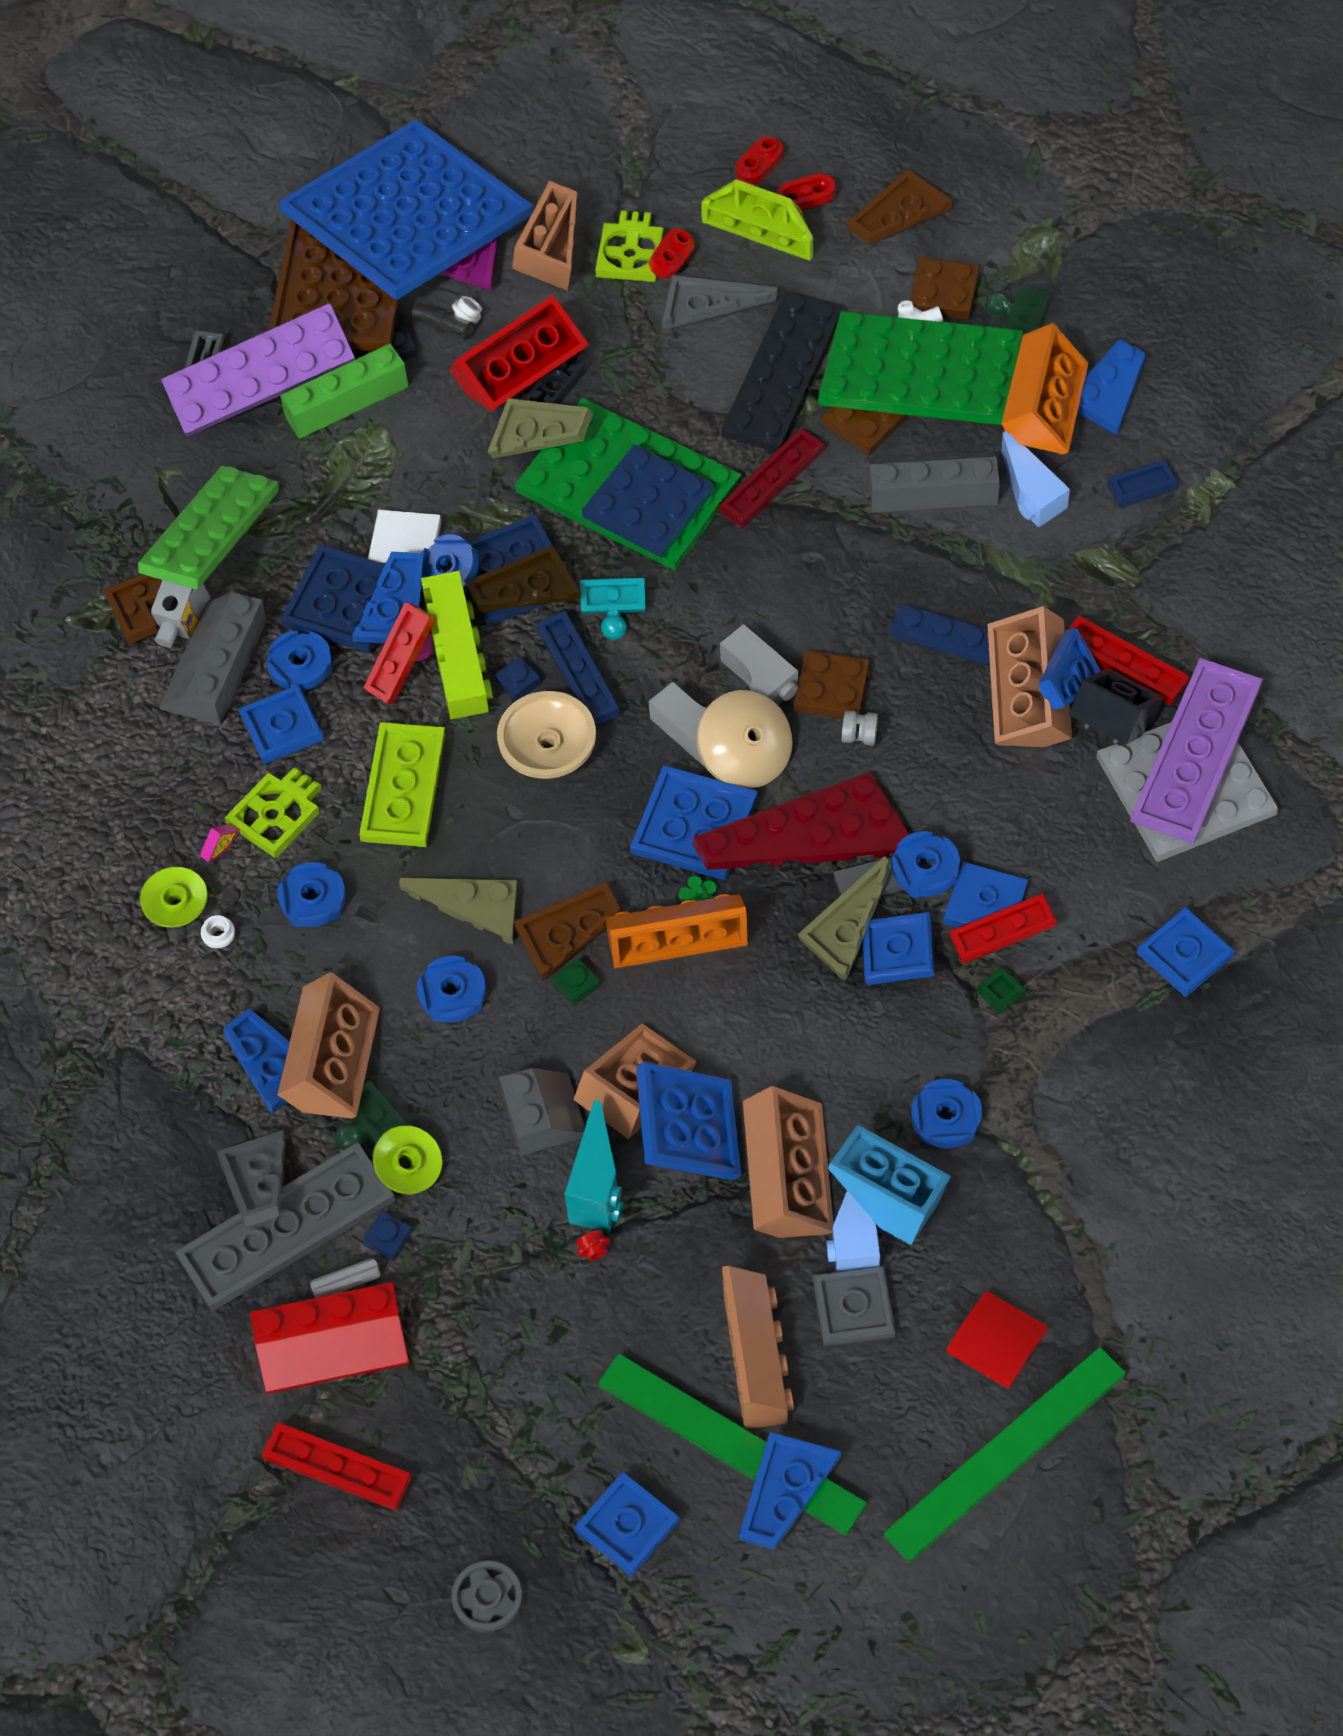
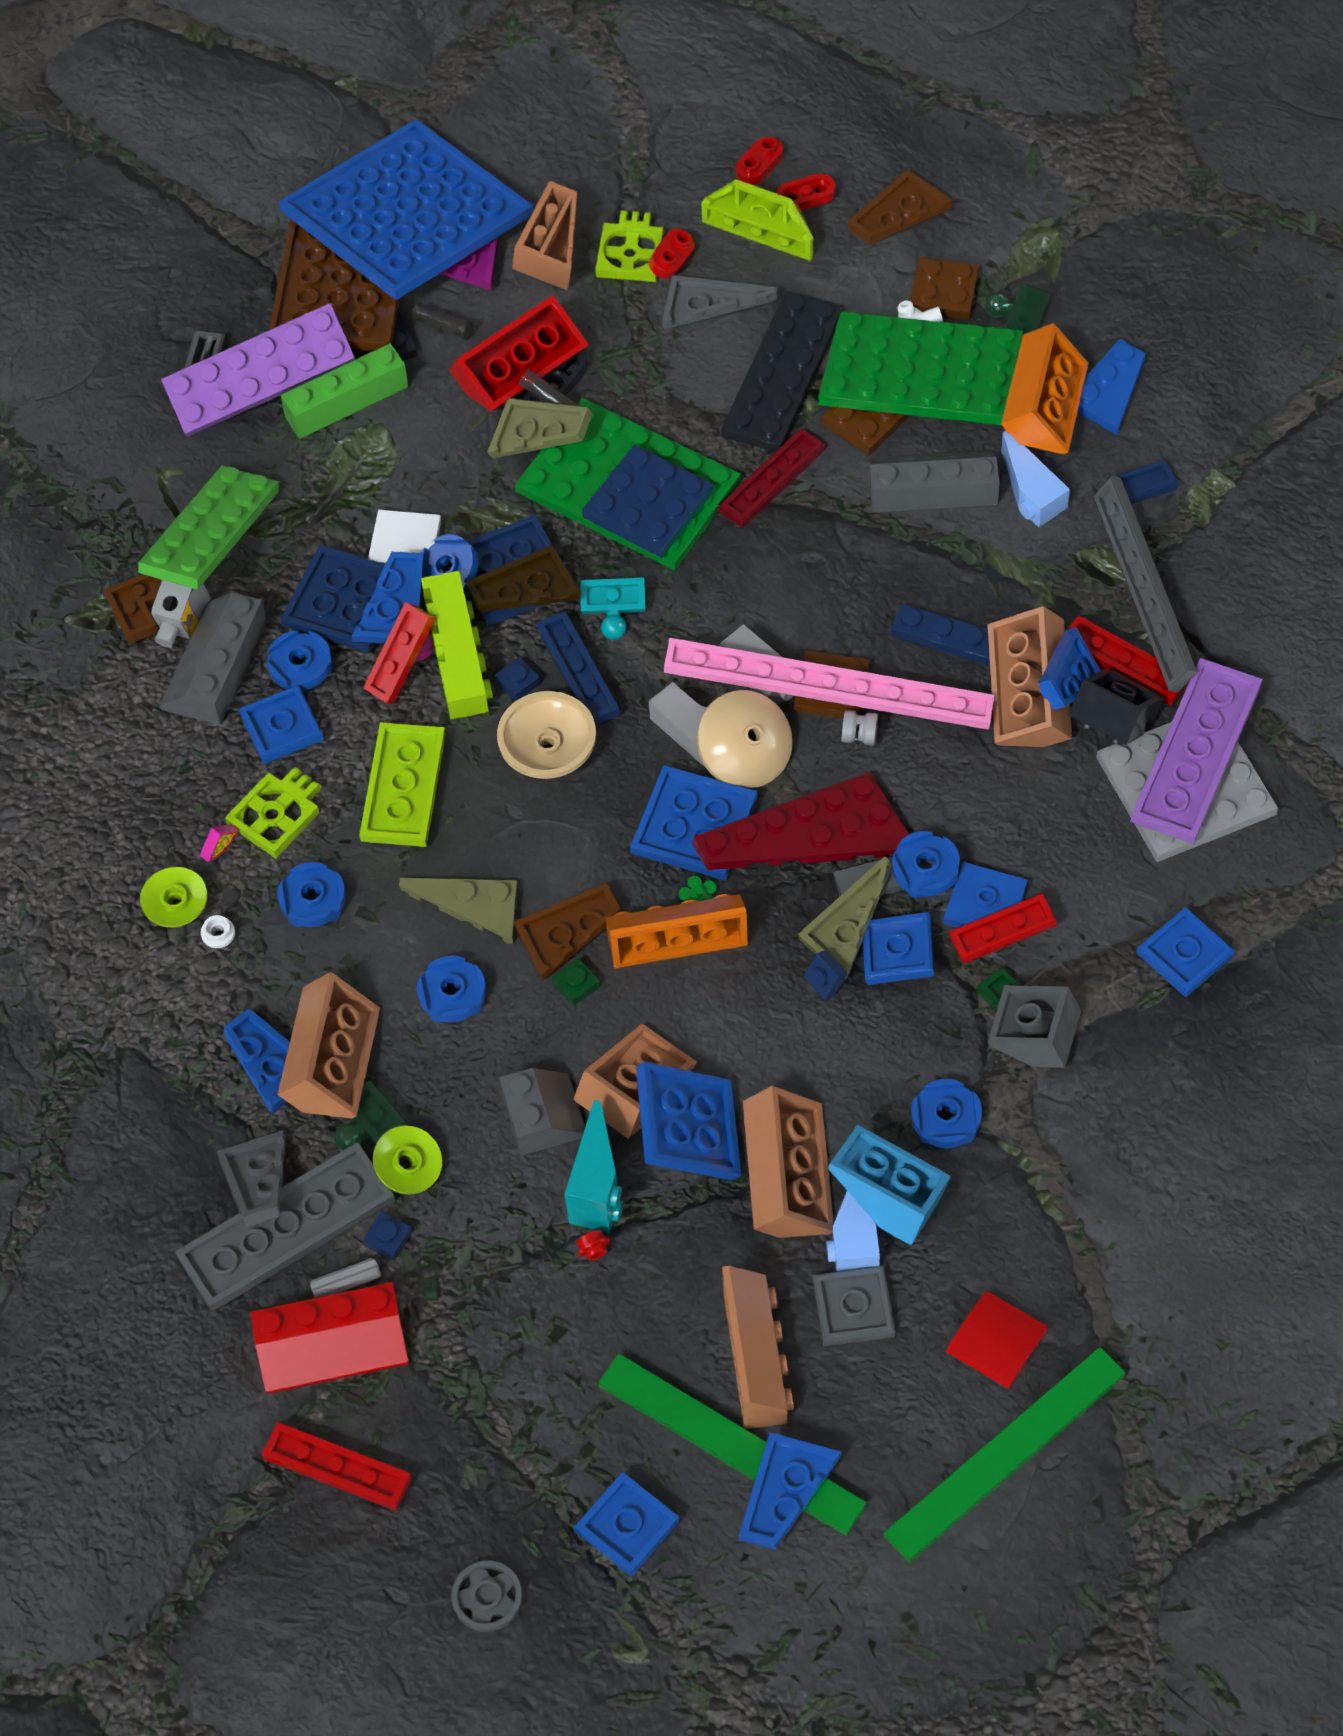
white plate [452,296,482,324] -> none
none -> clear smoke pin [518,368,580,406]
none -> bright pink plate [664,638,994,730]
none -> dark blue plate [803,950,848,1000]
none -> dark grey slope [988,985,1081,1068]
none -> dark grey tile [1094,476,1197,693]

